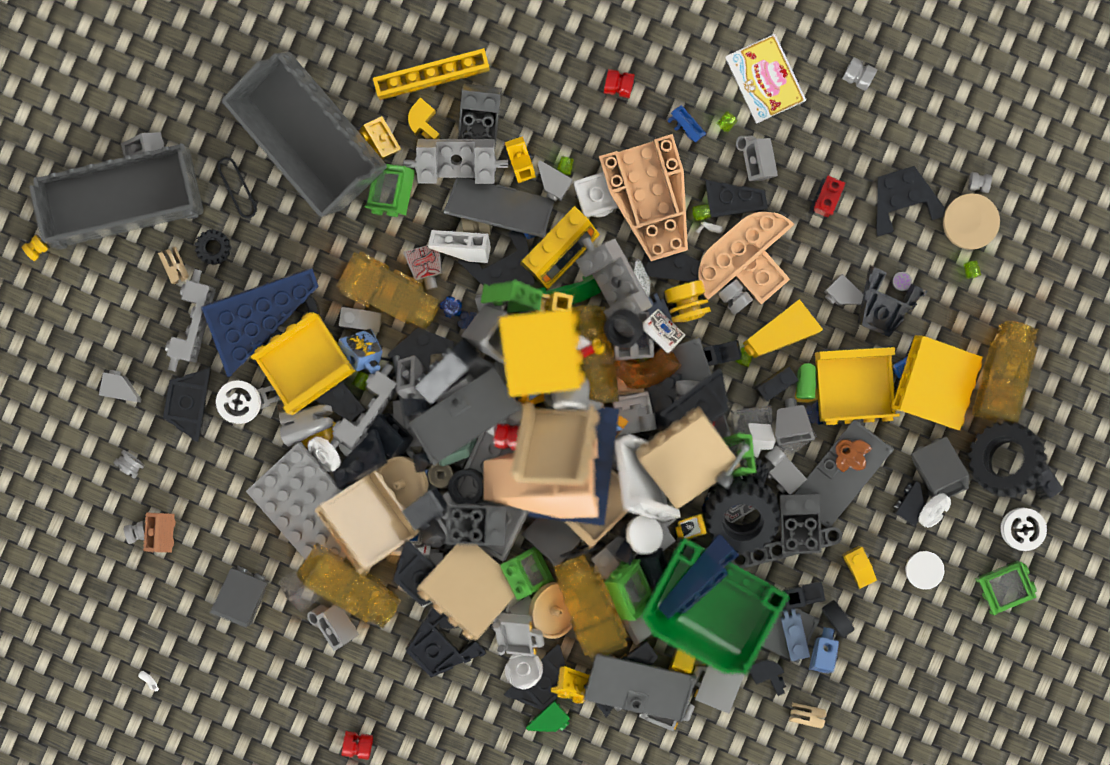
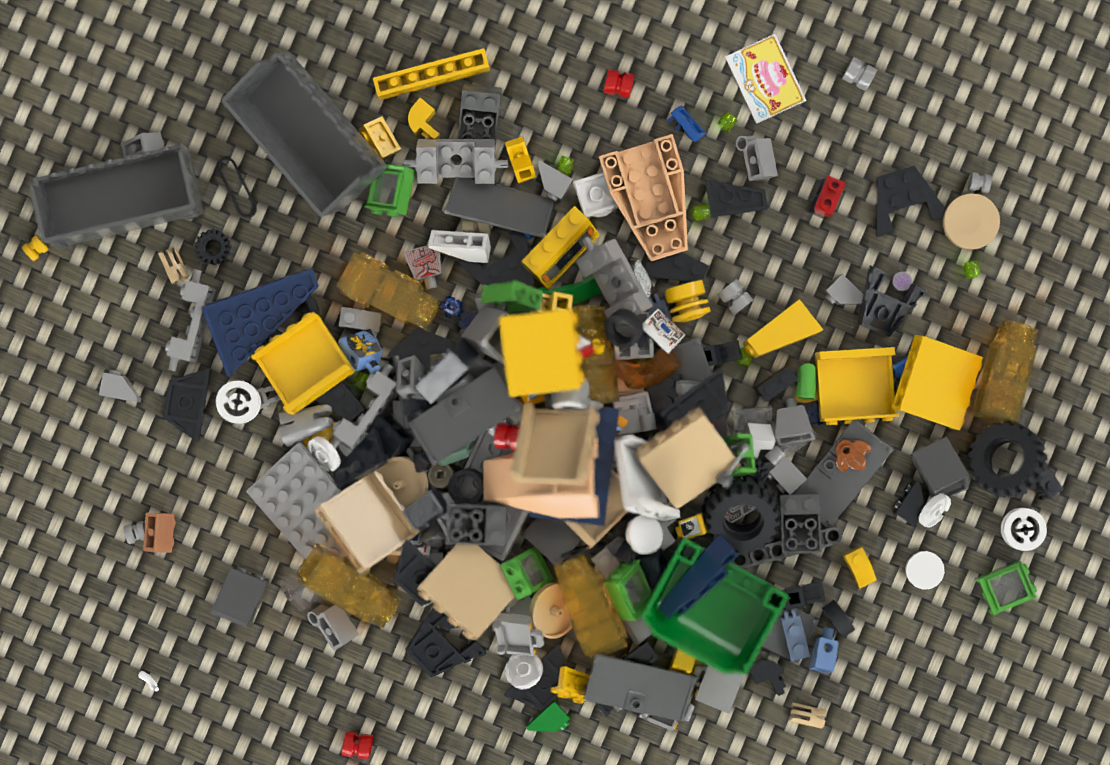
light grey wheel [113,450,145,478] -> none
white piece [695,222,722,234] -> none
light nougat plate [698,212,795,305] -> none

